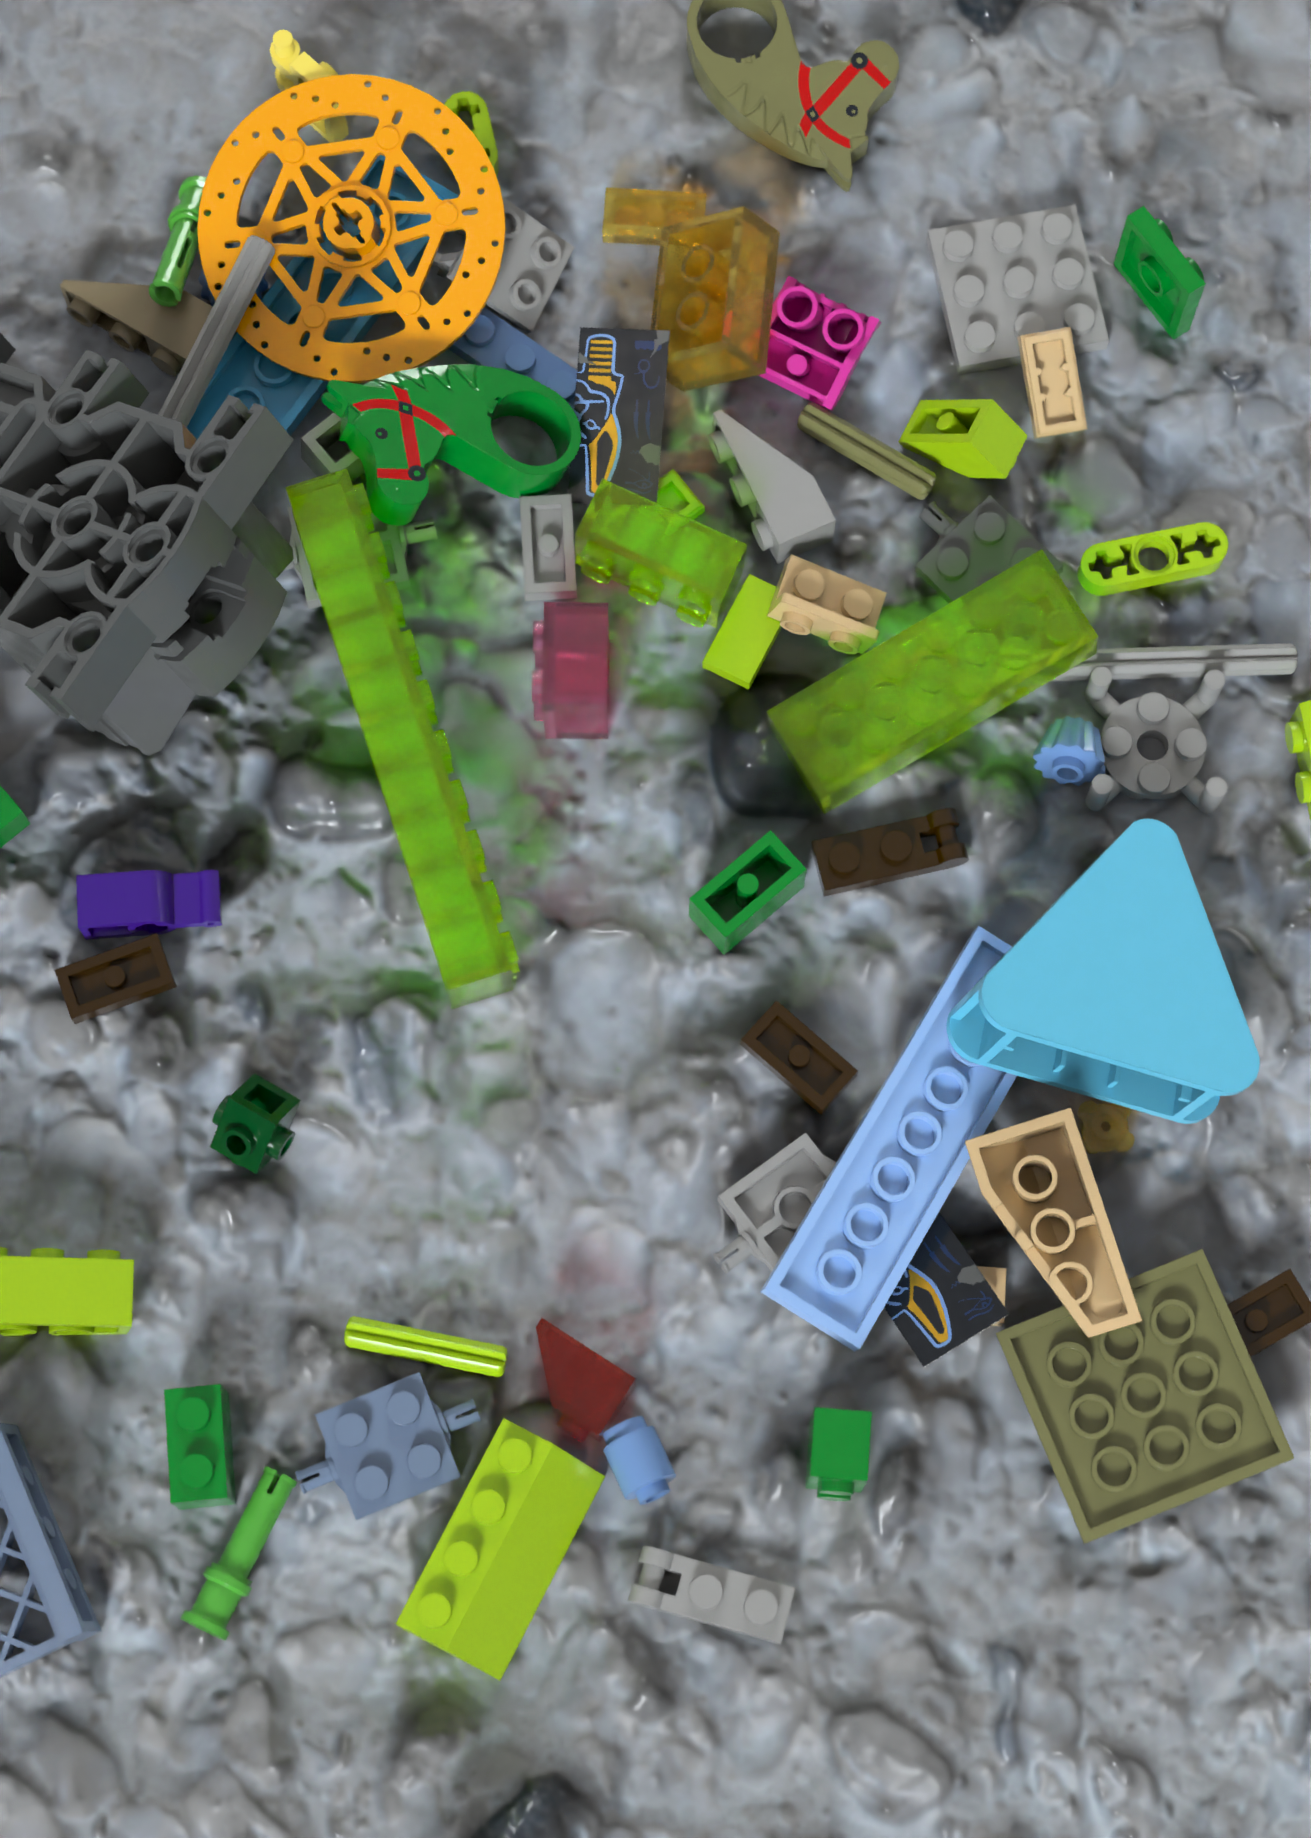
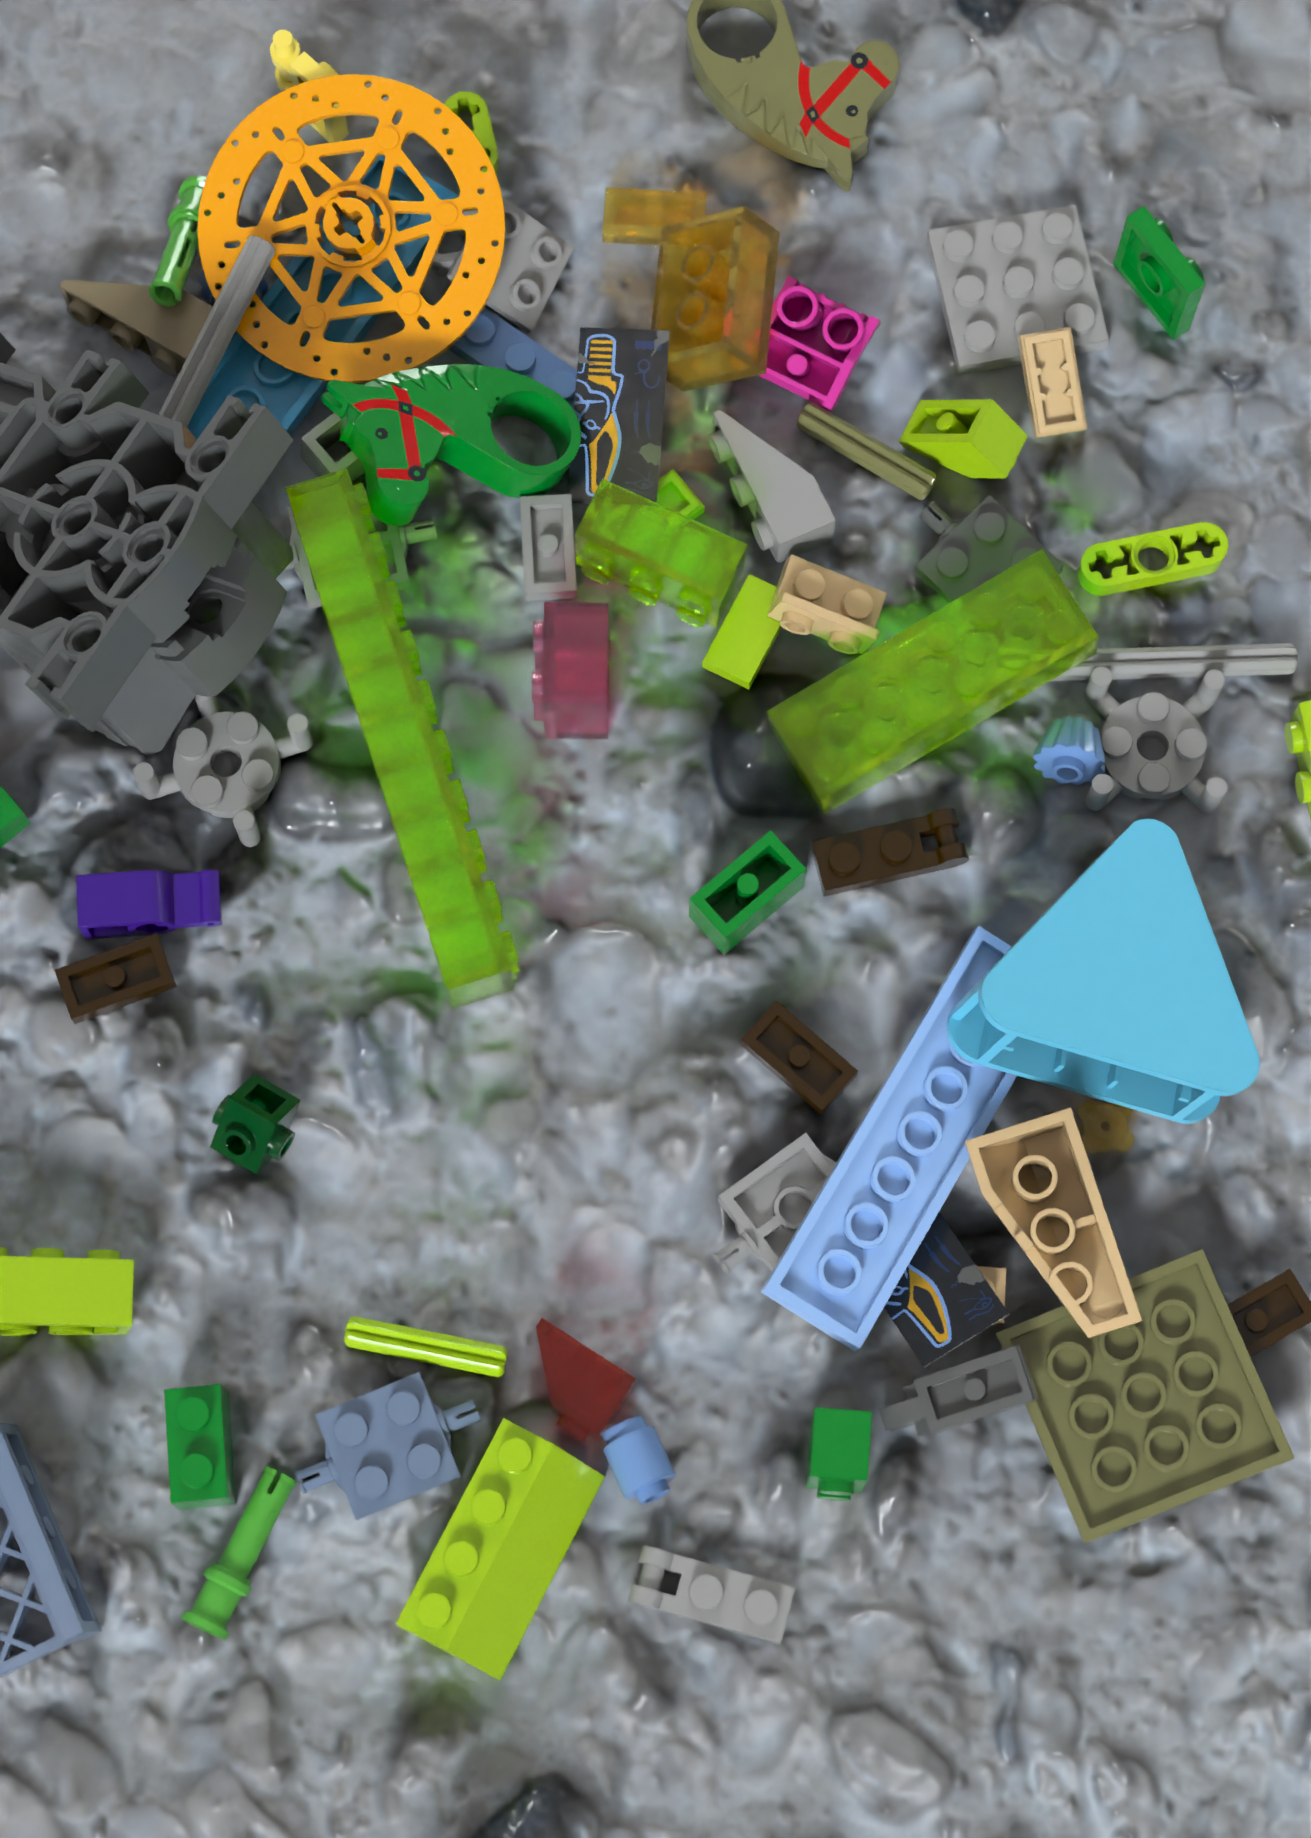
none -> light grey plate [132,694,313,847]
none -> dark grey hinge [879,1345,1040,1436]

